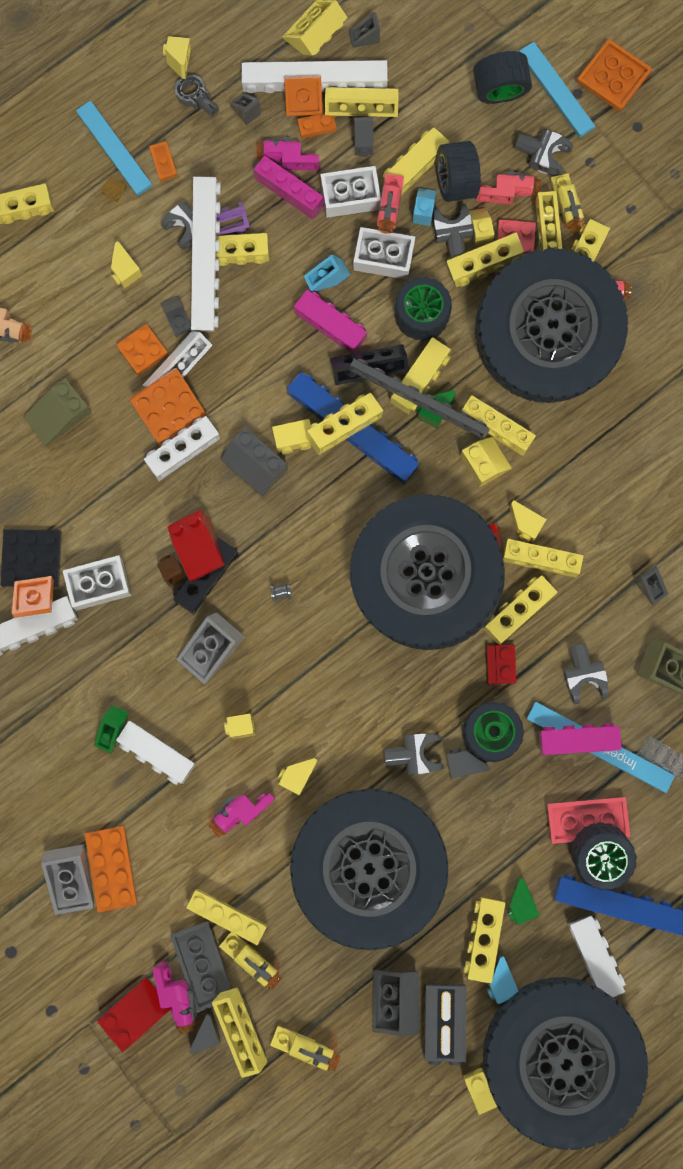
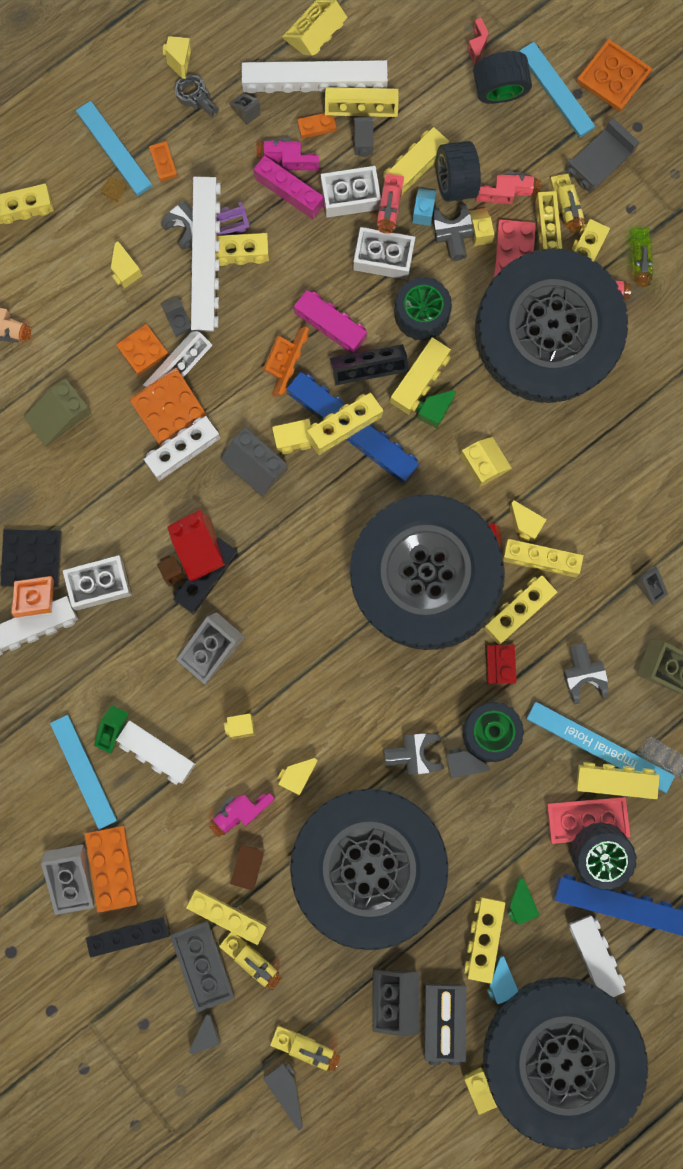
red slope [97,977,171,1053] -> none
dark pink plate [152,961,196,1033] -> none
light yellow brick [212,987,267,1078] -> none
dark grey bush [270,582,292,602] -> none
orange plate [285,76,323,116] -> none
medium azure slope [304,255,350,292] -> none
dark grey slope [349,12,380,47] -> none
dark grey plate [349,359,490,439] -> none
light yellow brick [447,232,525,287] -> none
light yellow brick [461,395,536,456] -> none
dark grey connector [515,130,573,176] -> none
dark pink brick [538,723,622,756] -> none
none -> medium azure tile [50,715,118,830]
none -> black brick [86,916,171,958]
none -> reddish brown panel [230,845,265,891]
none -> orange bracket [263,327,309,397]
none -> dark grey slope [263,1061,303,1130]
none -> coral slope [467,18,489,65]
none -> dark grey panel [564,118,639,193]
none -> light yellow brick [576,762,660,799]
none -> clear neon green plate [630,228,653,287]

